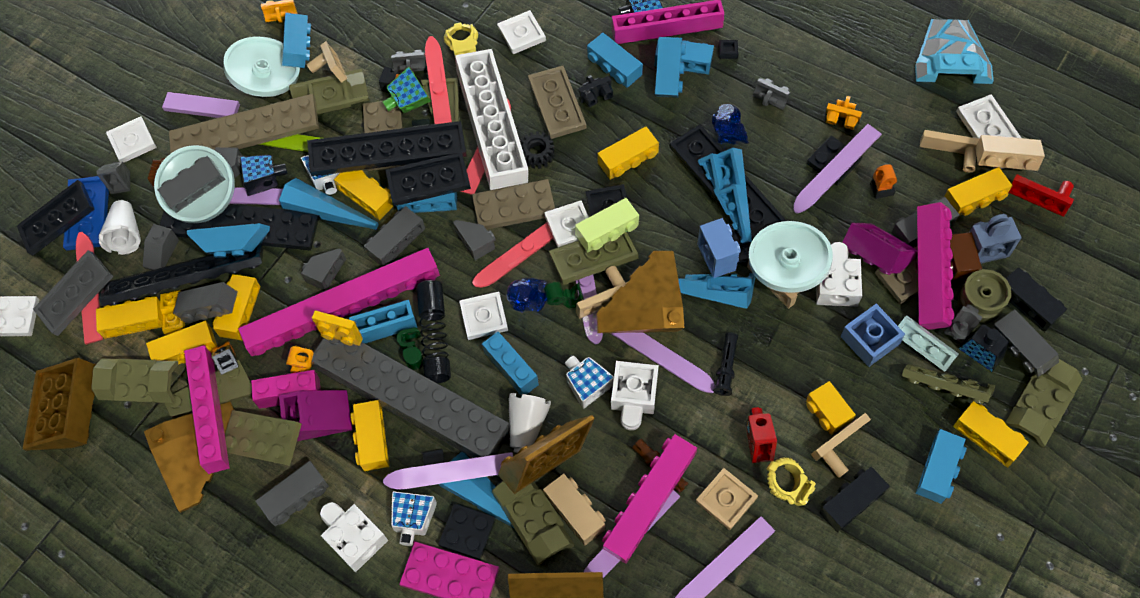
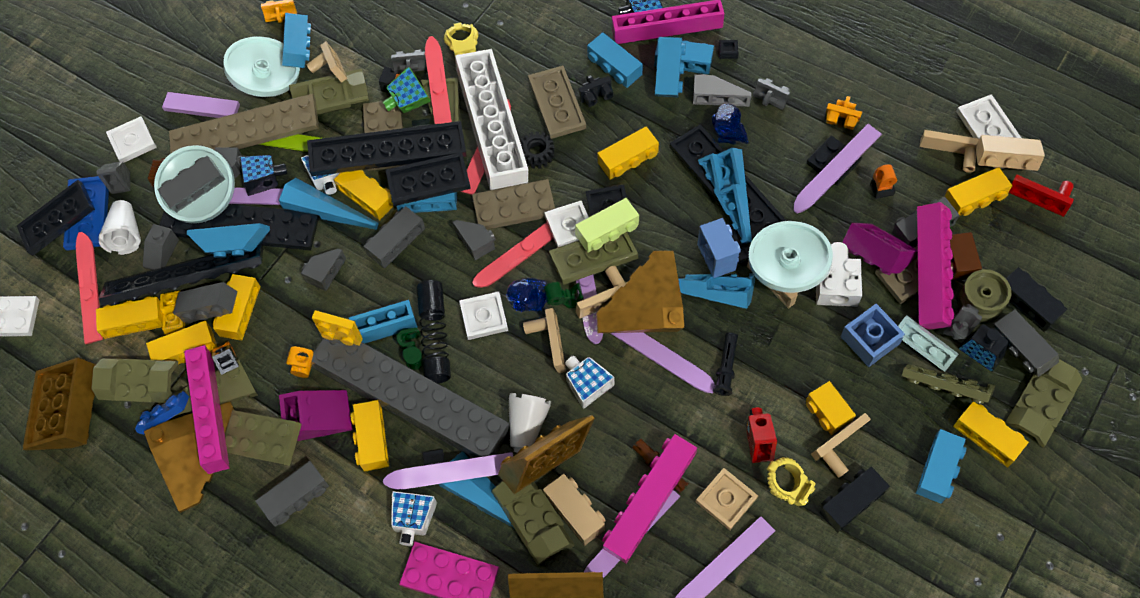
dark grey plate [33,250,114,336] -> none
dark pink brick [238,248,440,356] -> none
dark pink brick [251,370,321,409] -> none
white brick [320,502,388,572] -> none
black plate [438,503,496,561] -> none
dark azure brick [482,332,539,396] -> none
white plate [497,10,546,54] -> none
white brick [611,361,659,430] -> none
medium azure wedge [915,19,994,84] -> none
sand blue brick [970,214,1021,263] -> none
none -> blue plate [135,391,190,434]
none -> tan piece [523,308,566,374]
none -> light grey slope [693,74,751,107]

